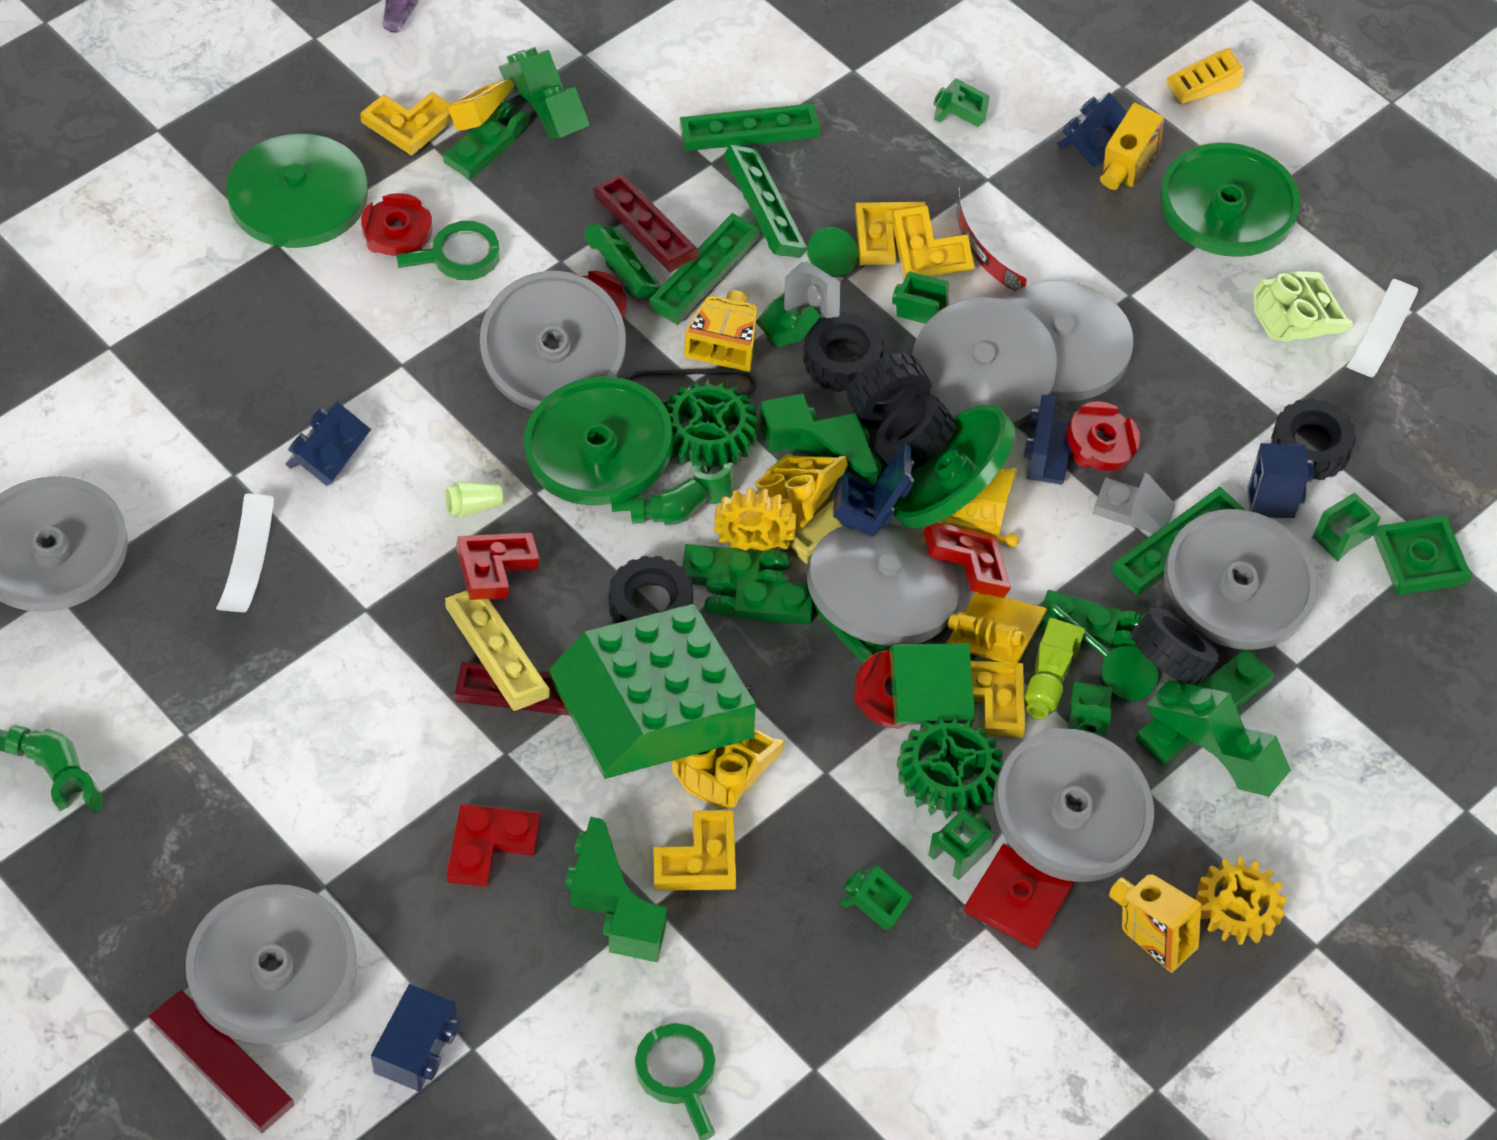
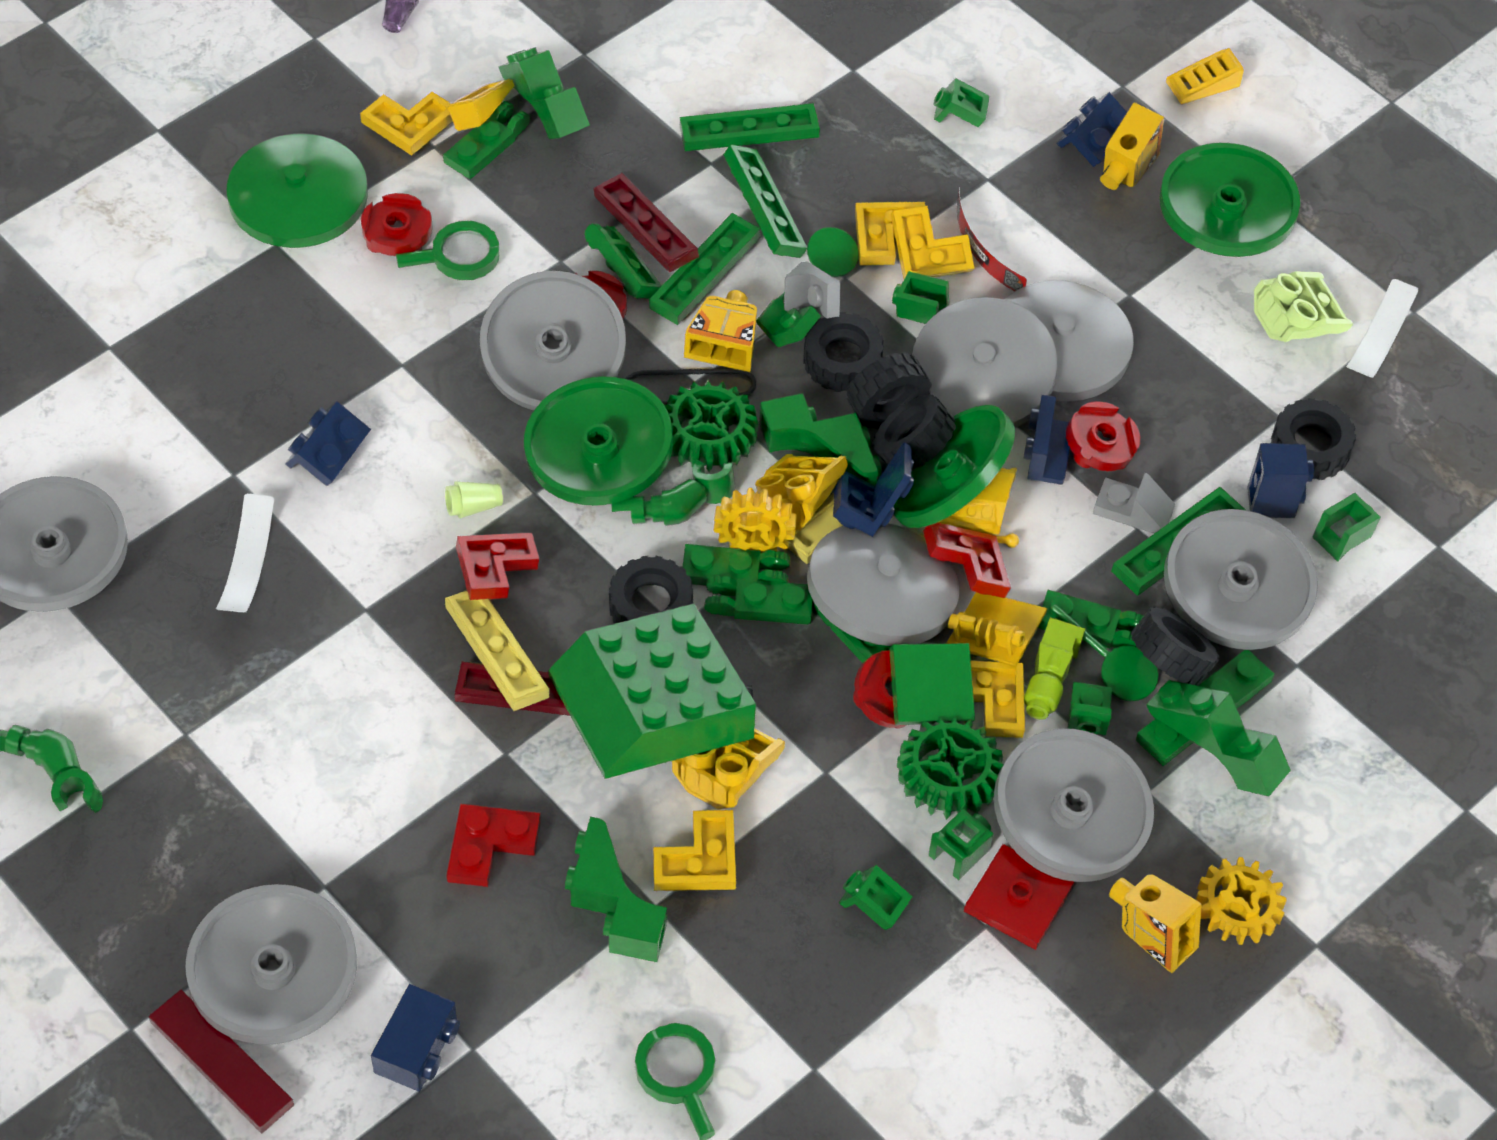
green tile [1373,515,1472,596] -> none

